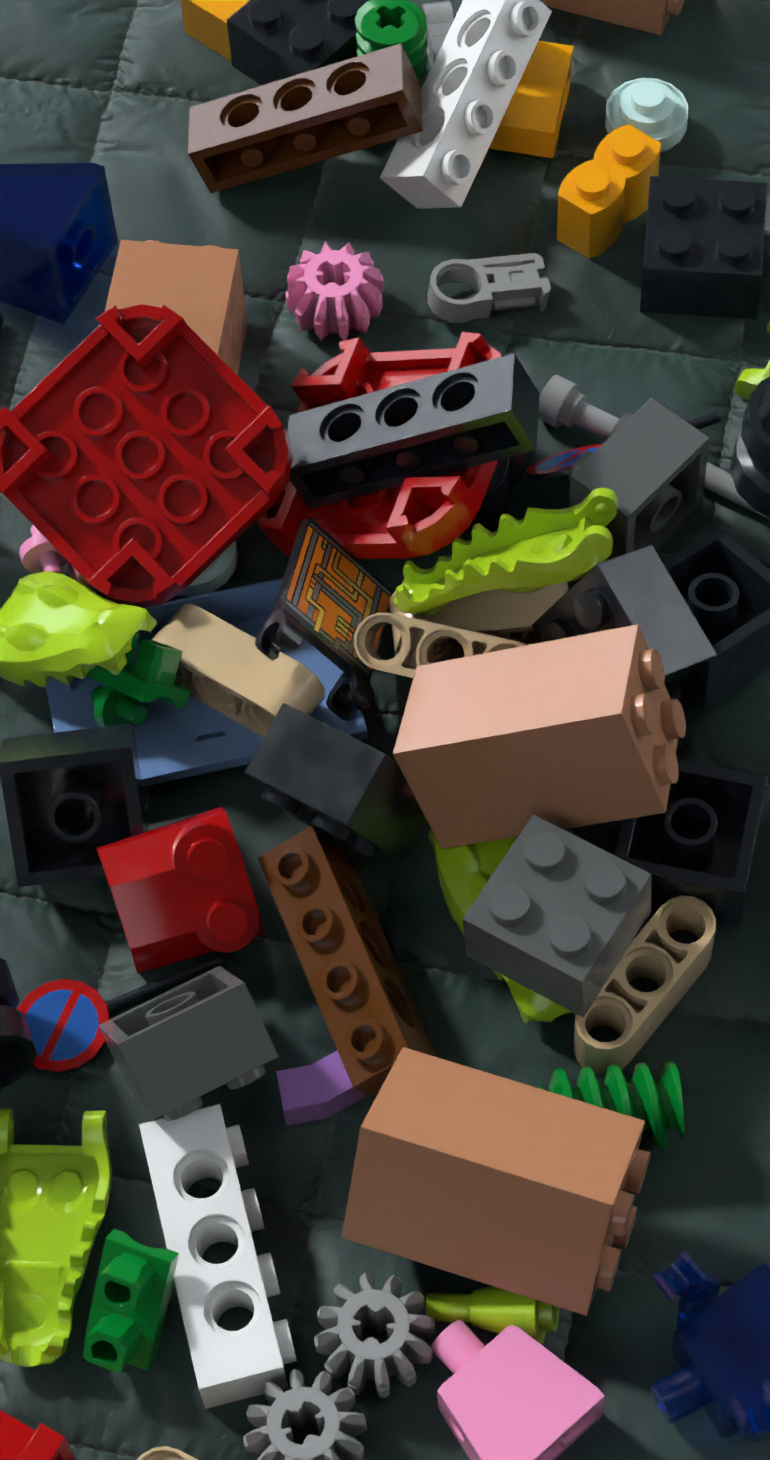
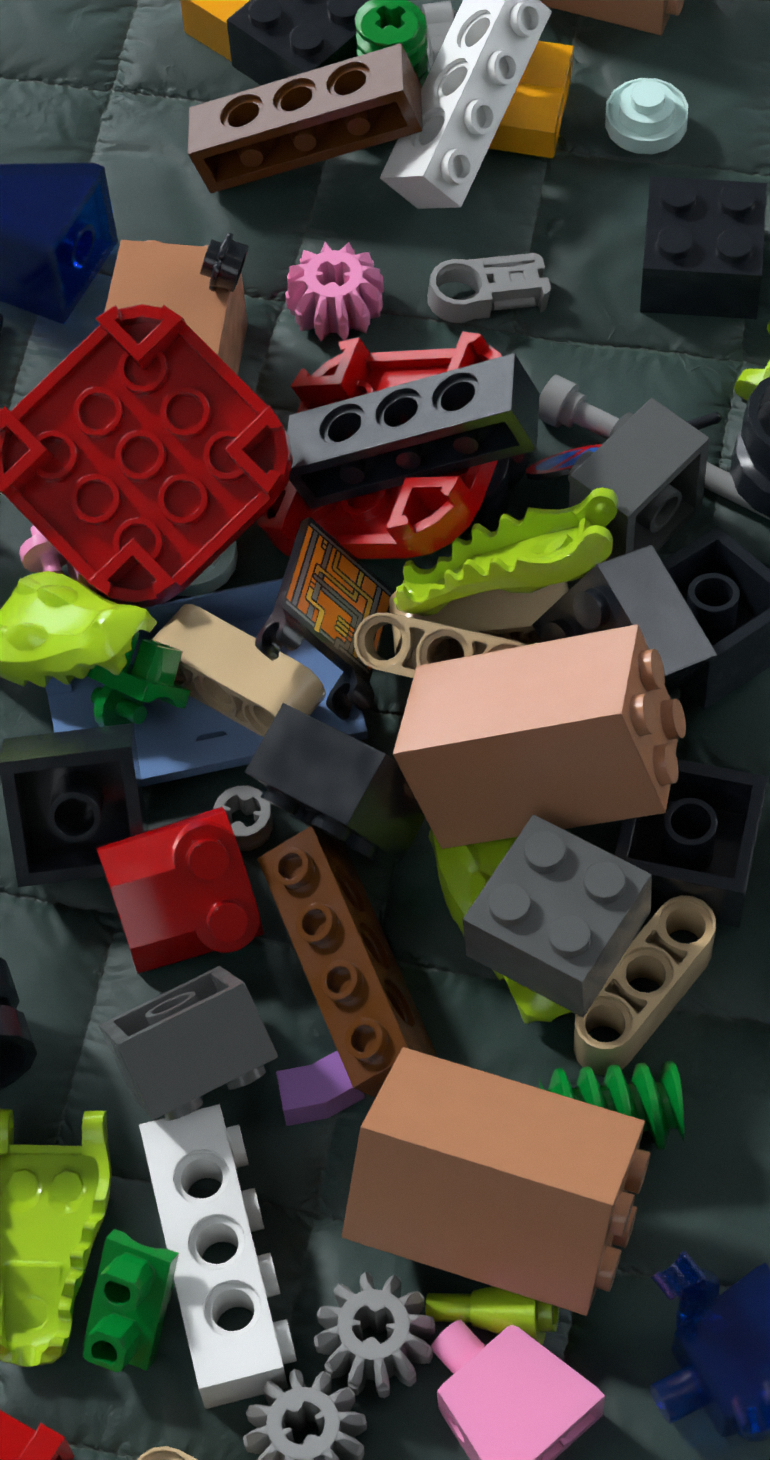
piece [17,954,225,1074] -> none
light orange brick [557,124,661,259] -> none
none -> black plate [200,233,249,292]
none -> light grey bush [213,785,273,851]

